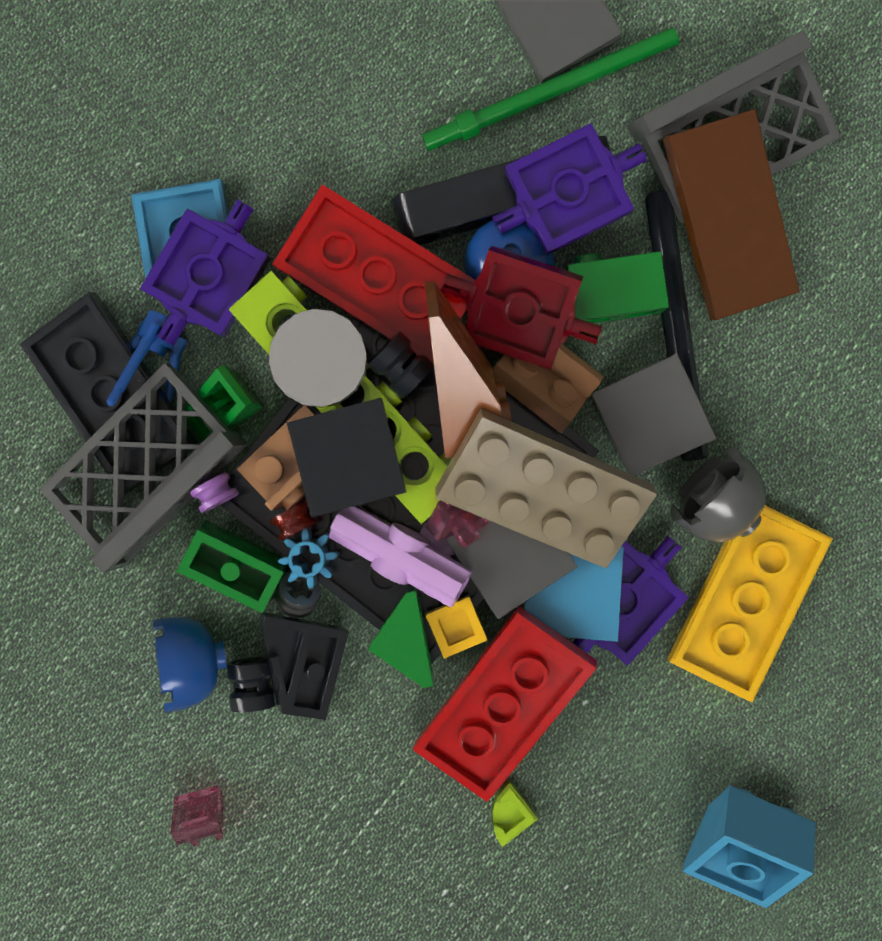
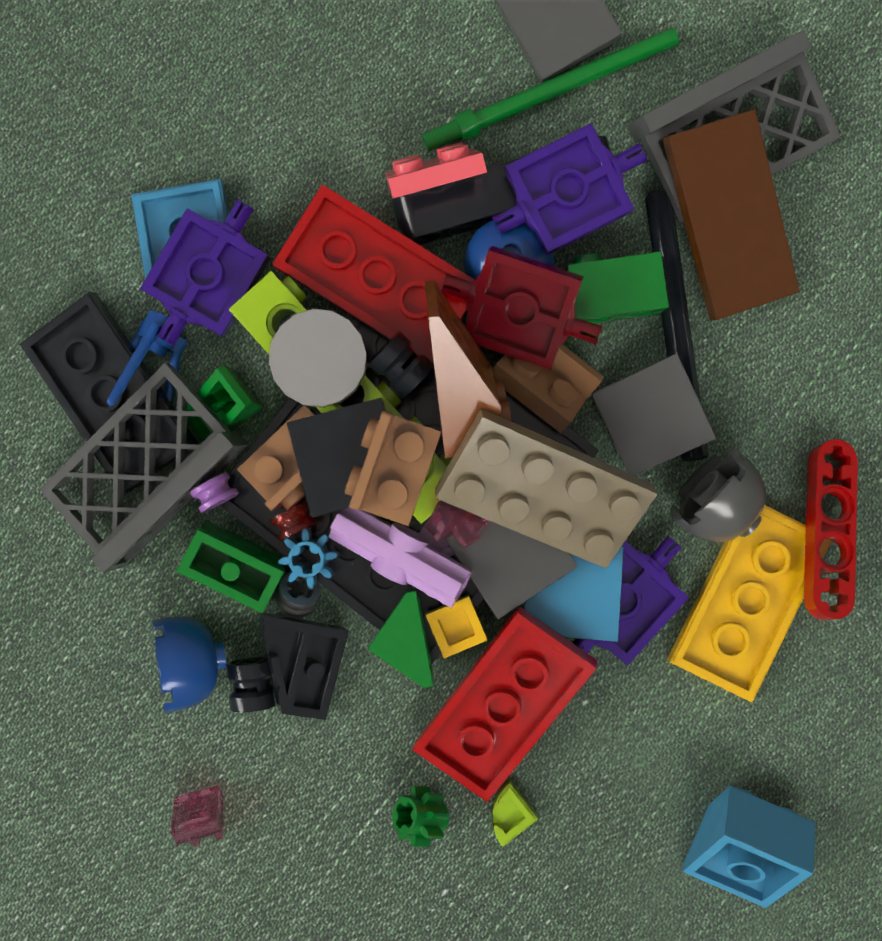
none -> medium nougat bracket [345,411,442,526]
none -> coral plate [384,142,487,198]
none -> green gear [392,786,449,847]
none -> red beam [804,439,858,621]

